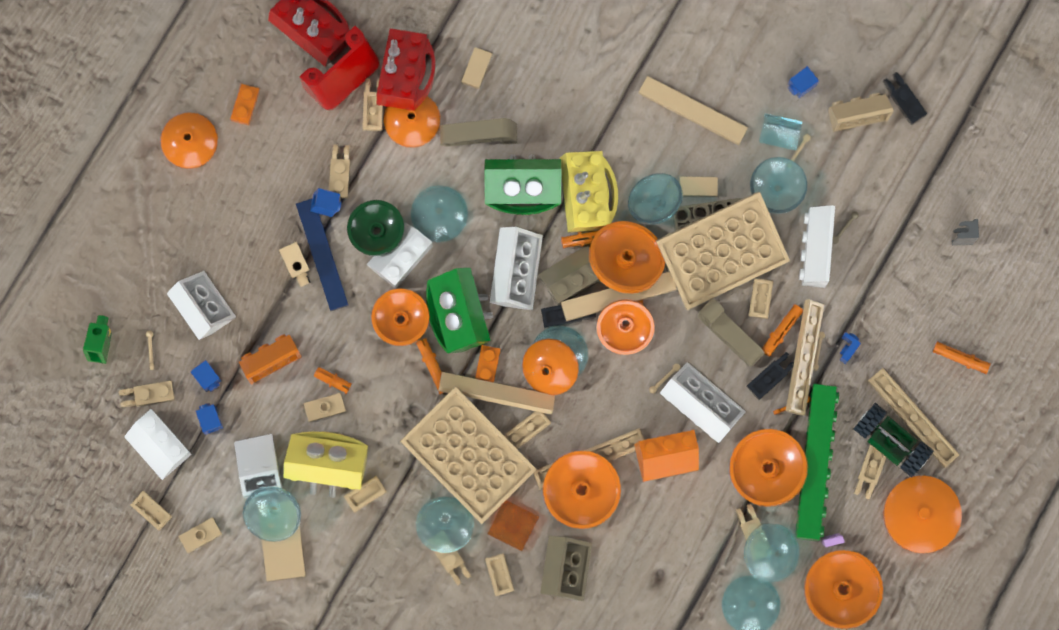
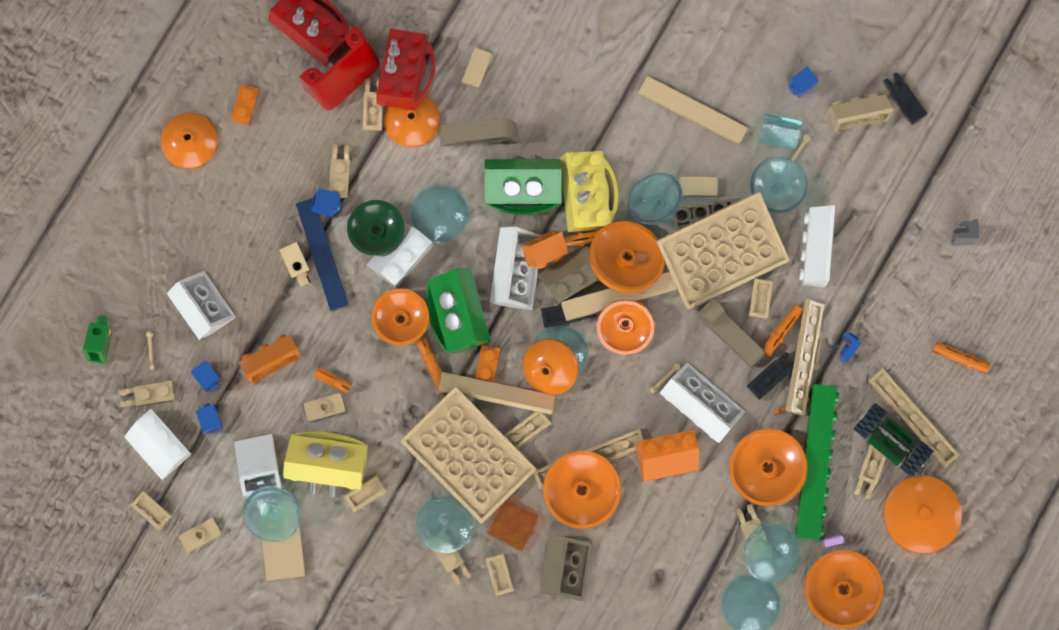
none -> orange brick [521,230,569,269]

